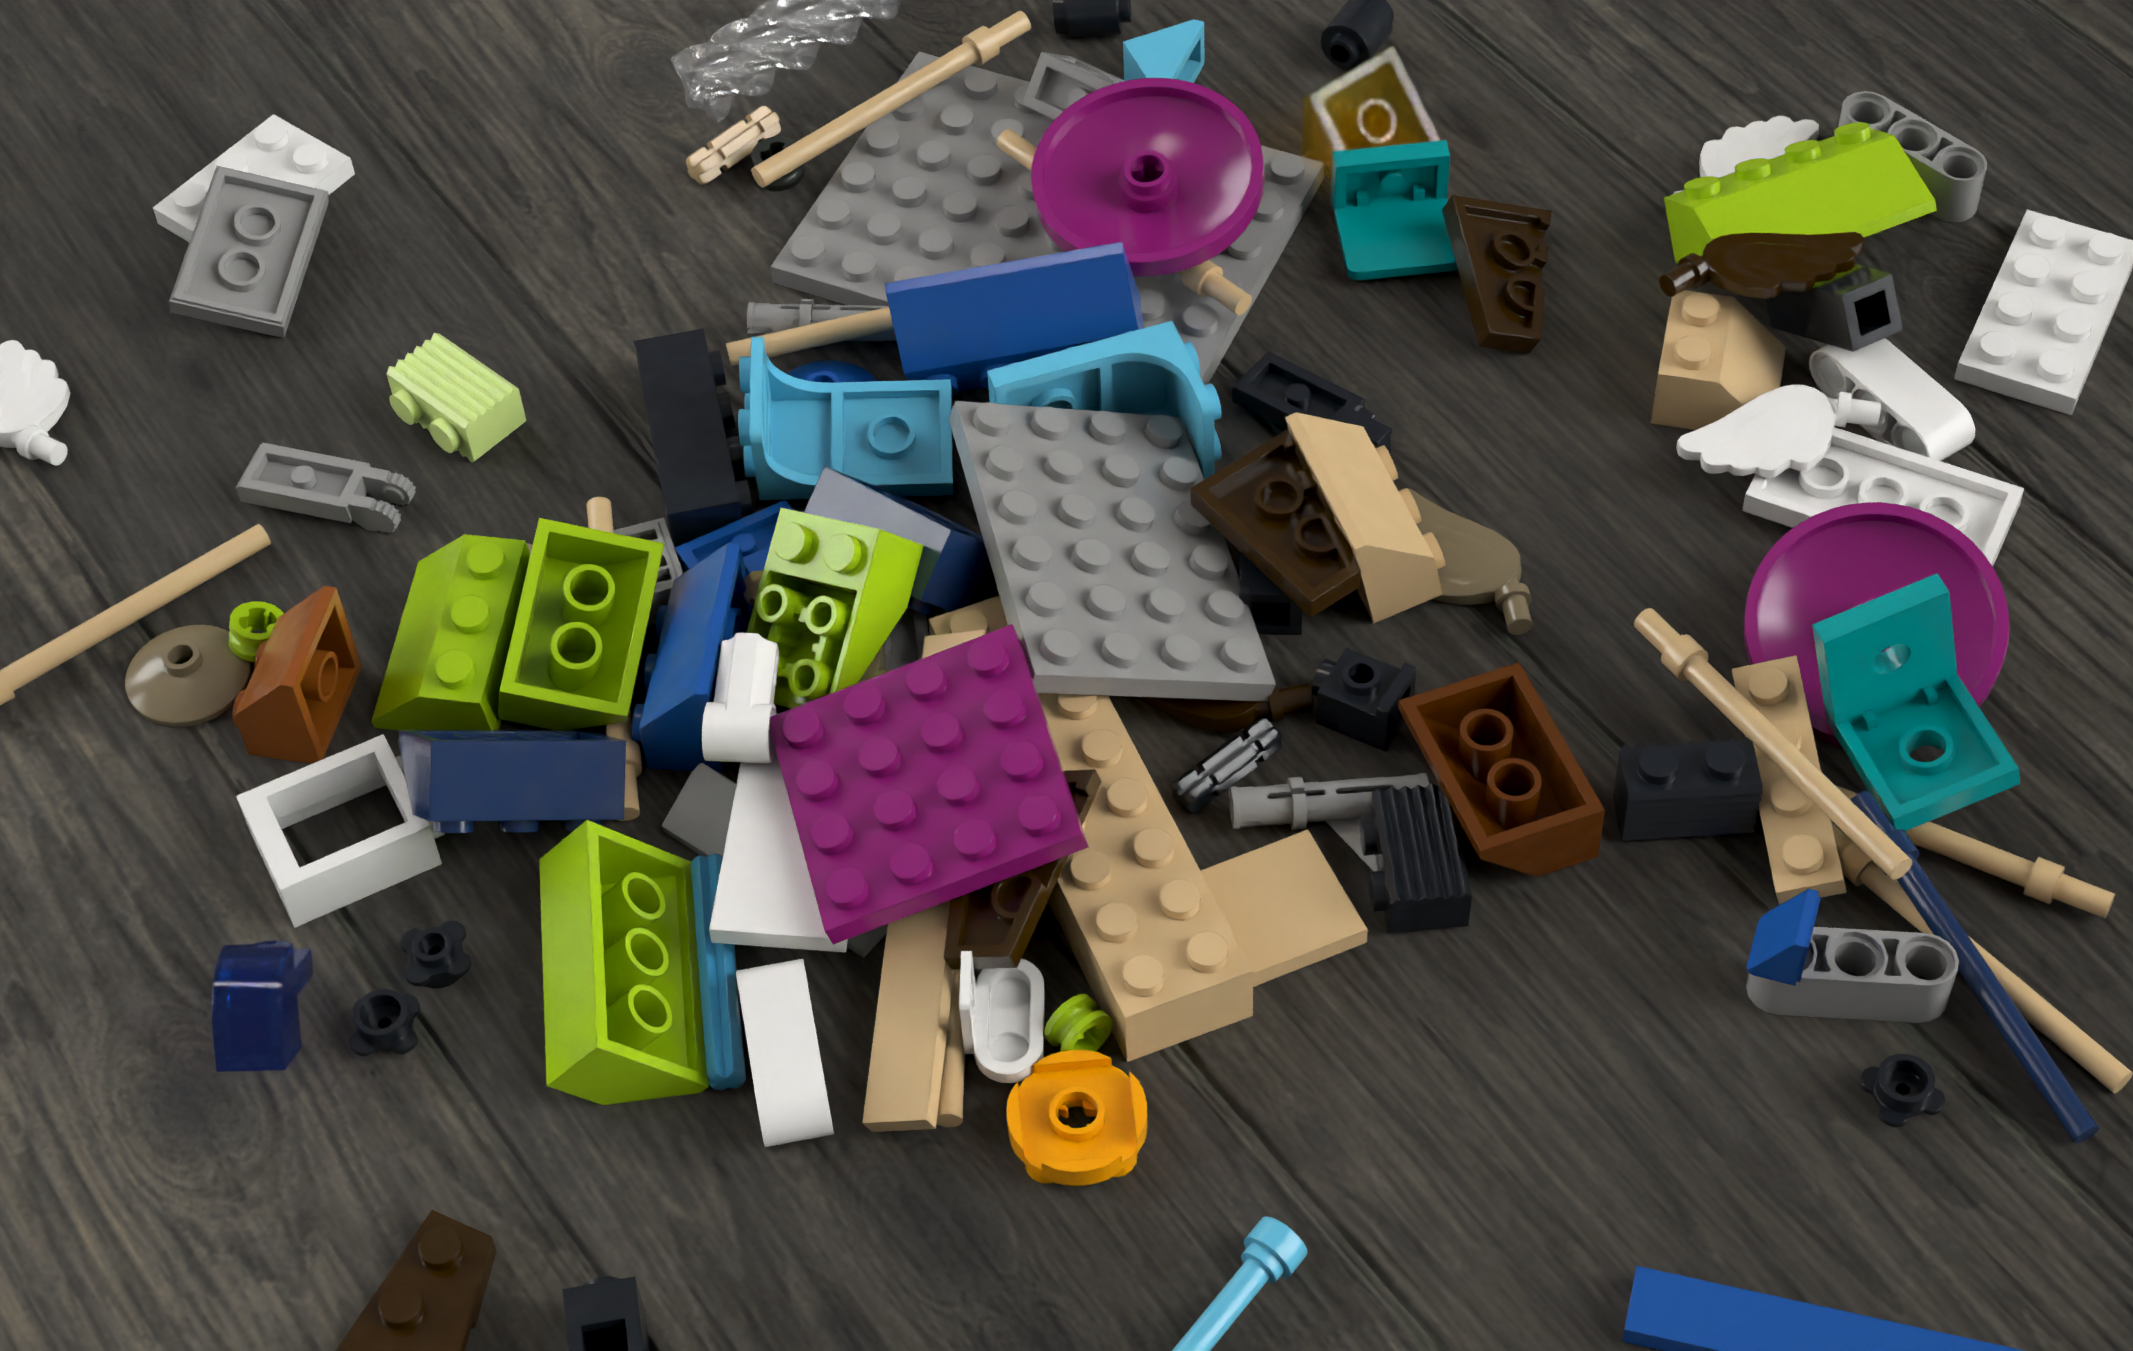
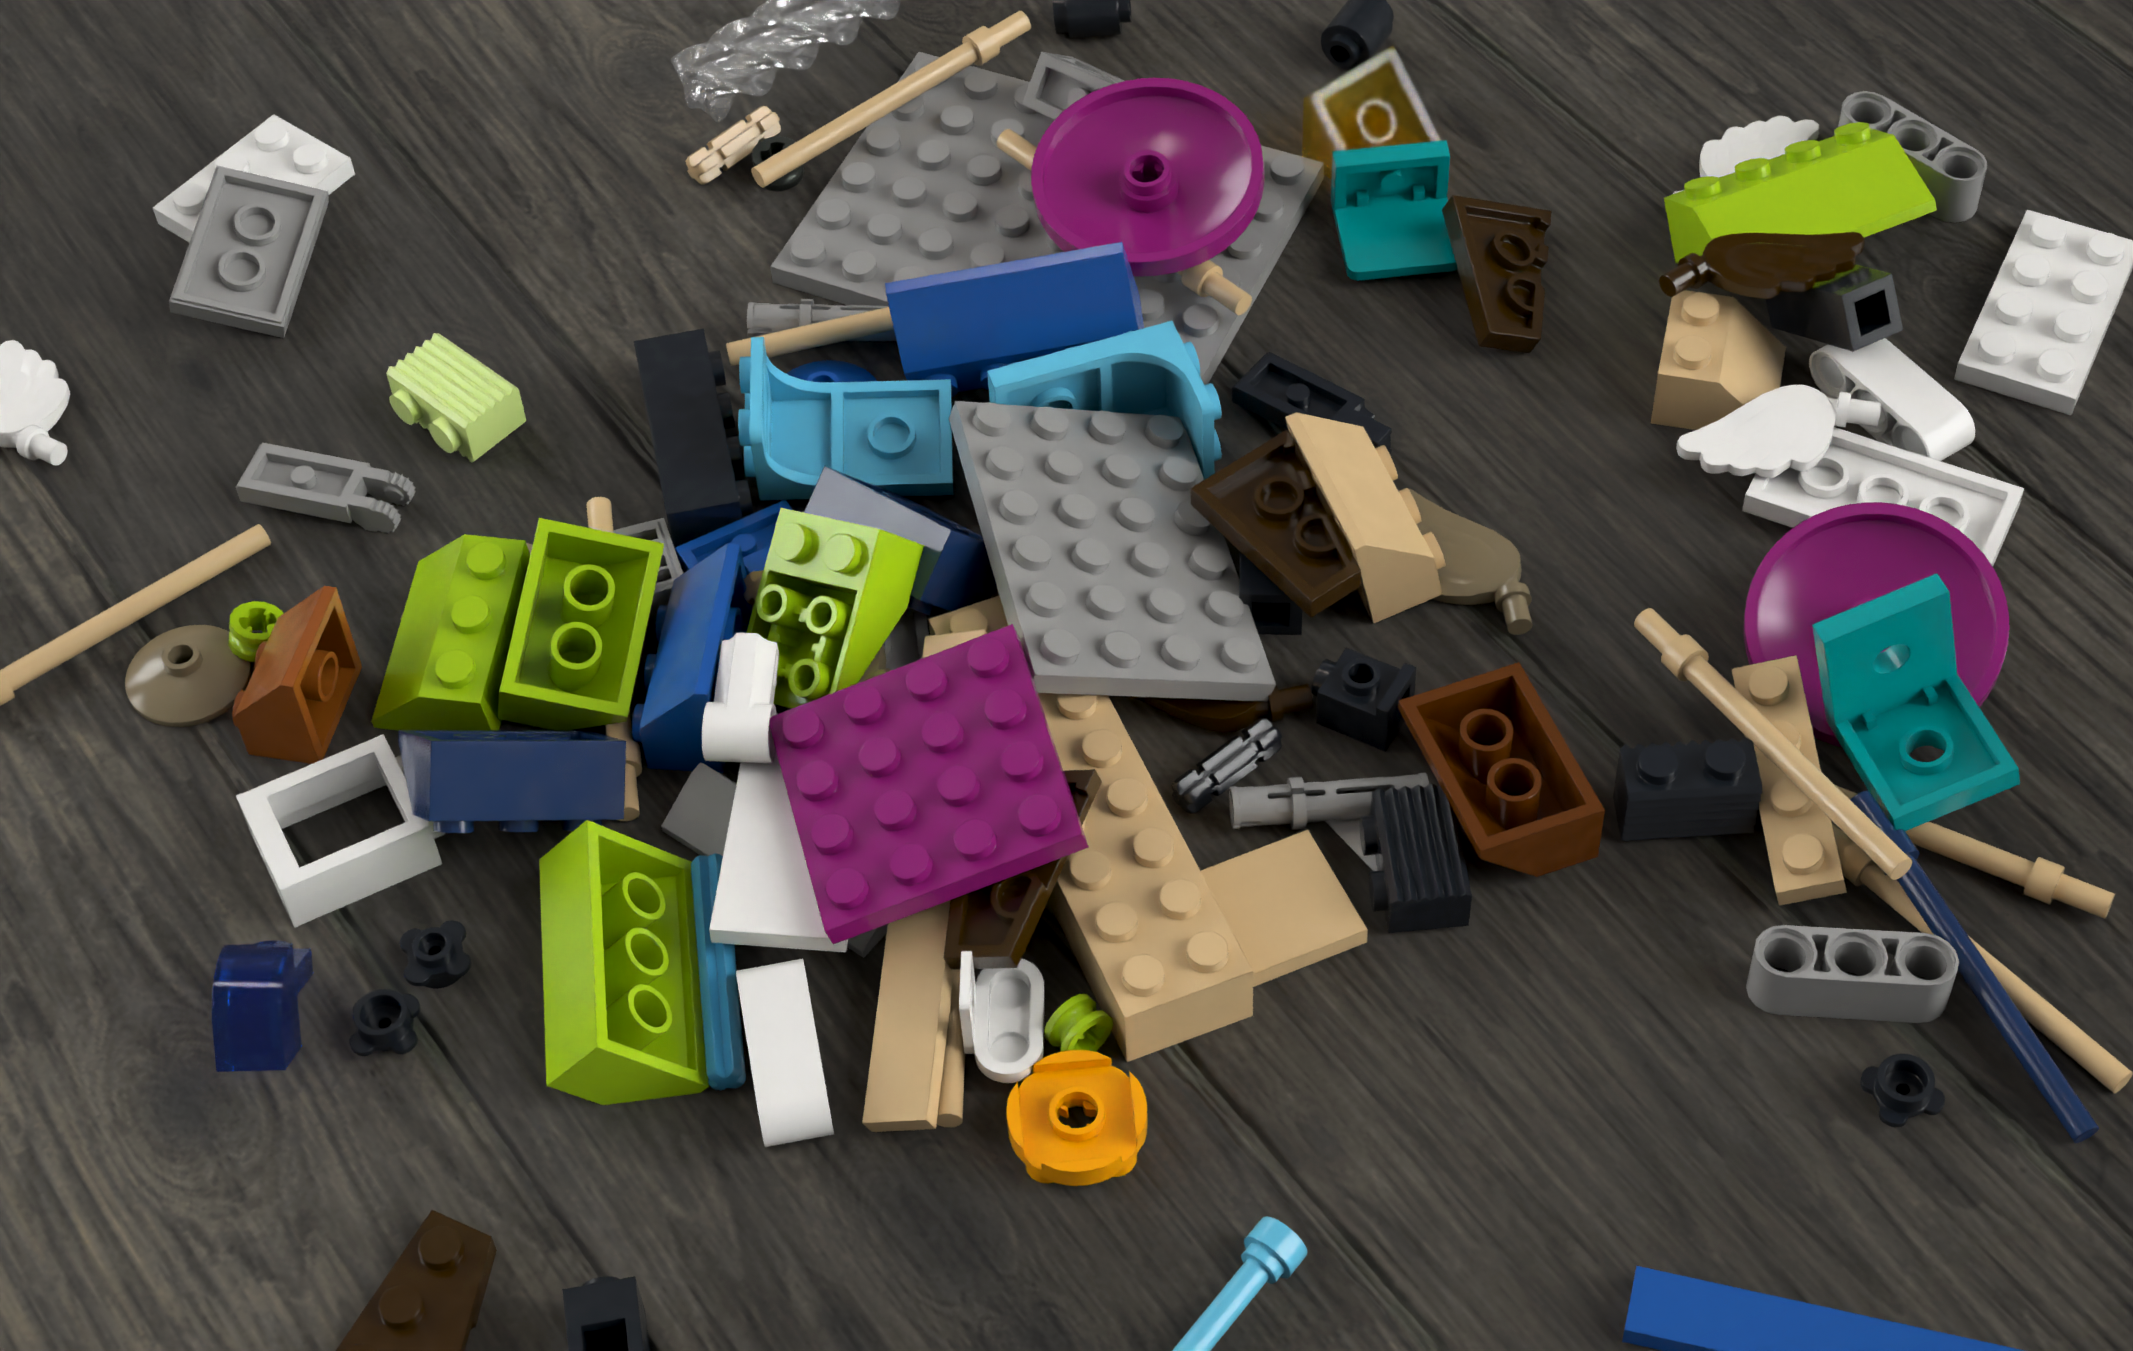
medium azure slope [1123,19,1205,83] -> none
blue slope [1746,889,1821,986] -> none

